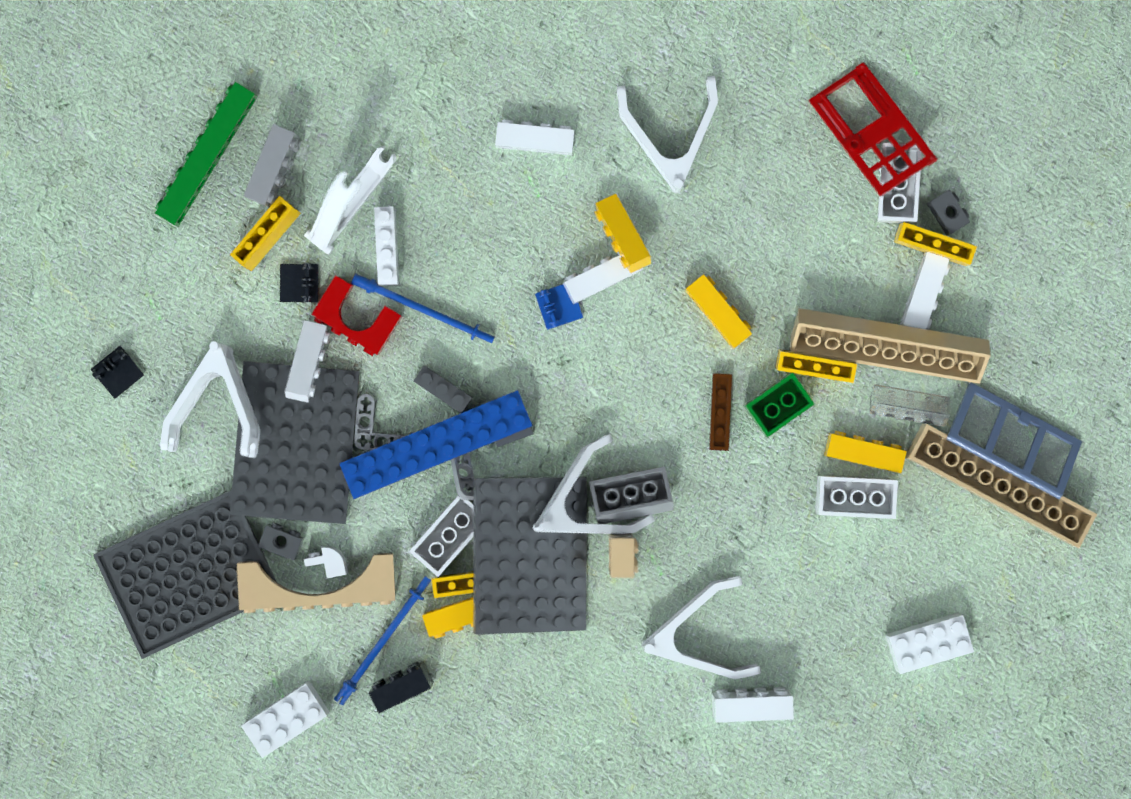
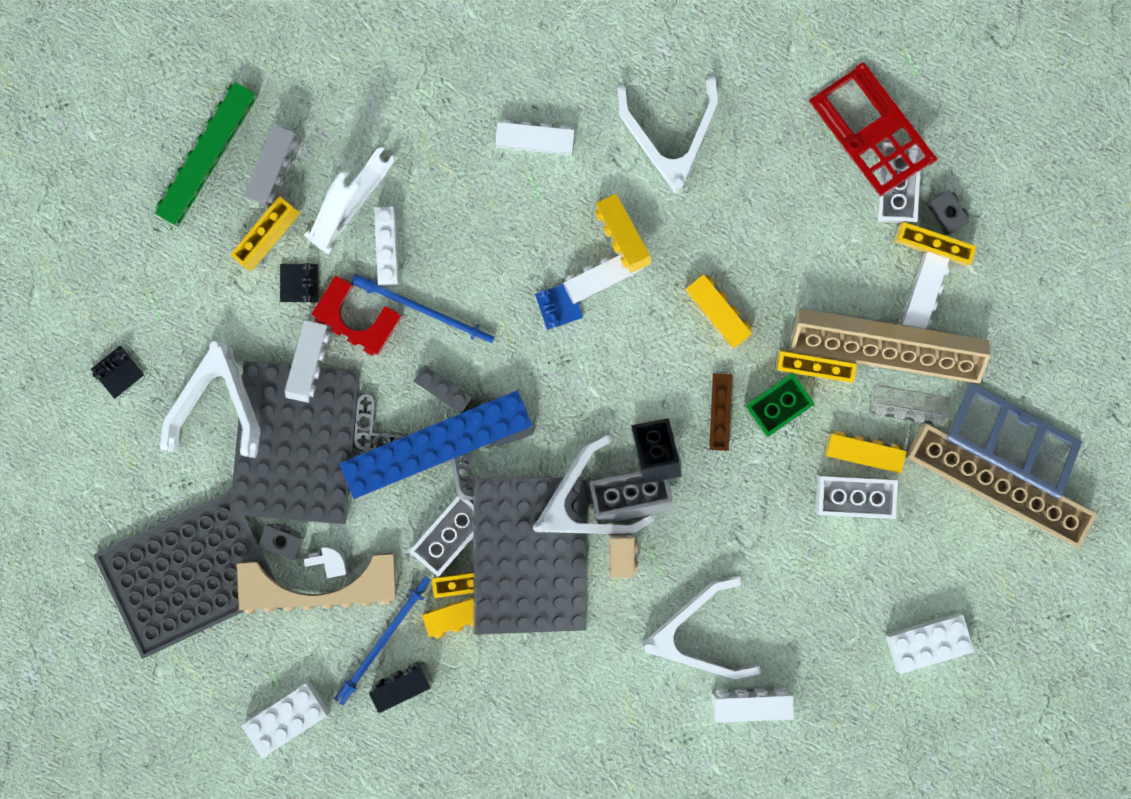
none -> black brick [631,418,682,484]

